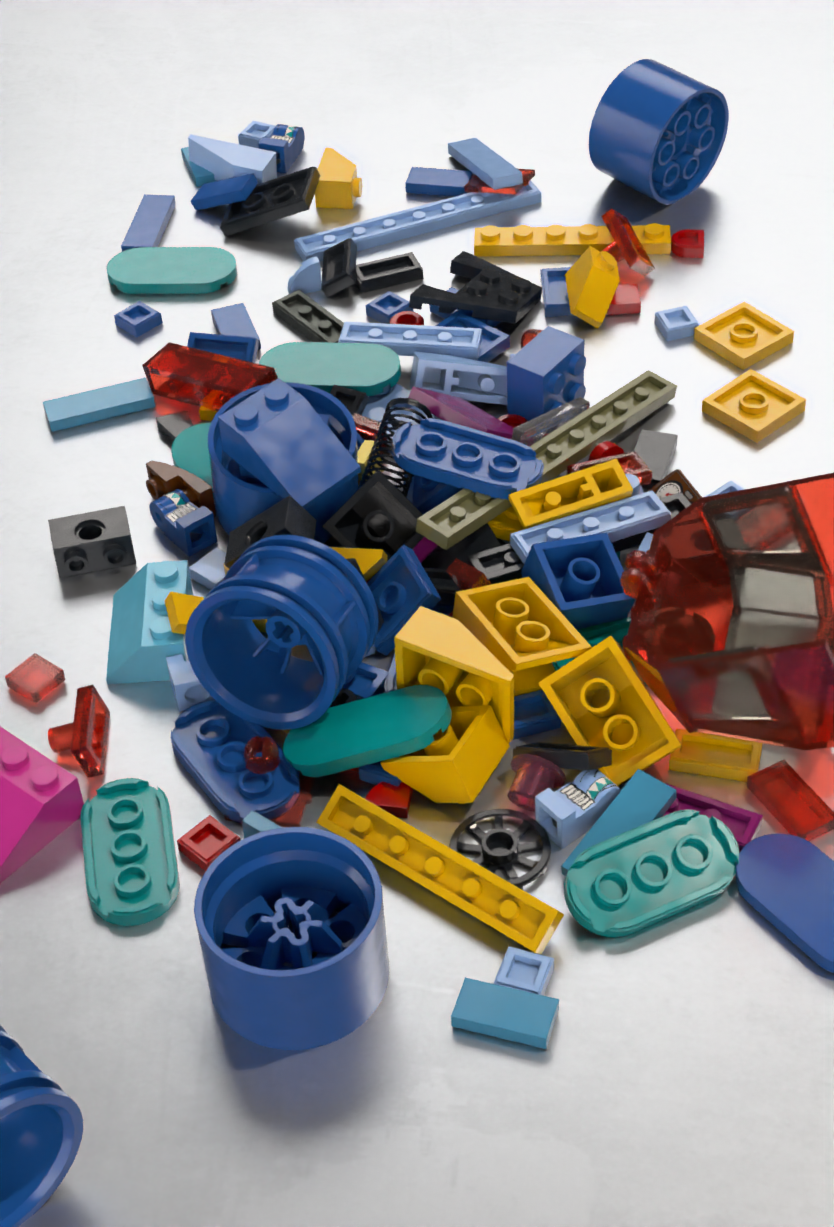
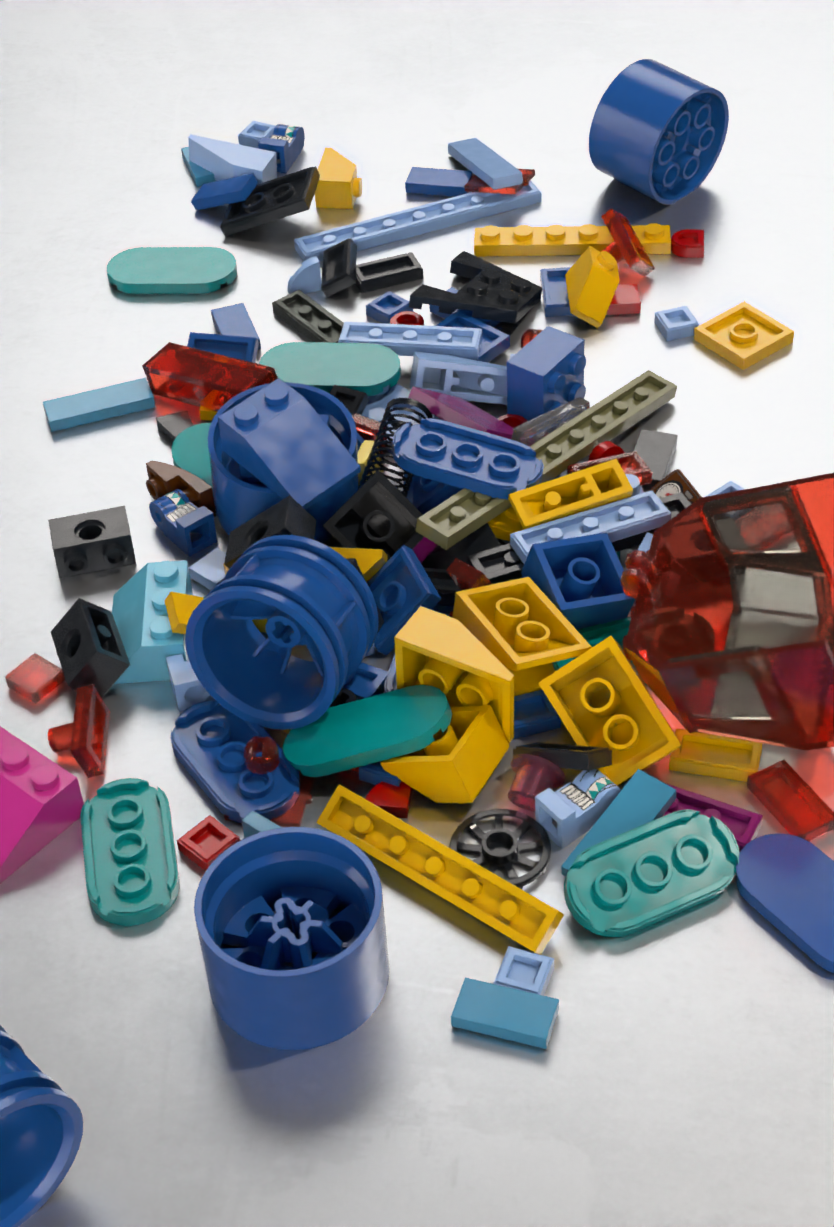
blue tile [114,301,163,338] -> none
tile [121,194,176,252] -> none
yellow tile [702,369,806,443] -> none
none -> black brick [51,598,130,699]

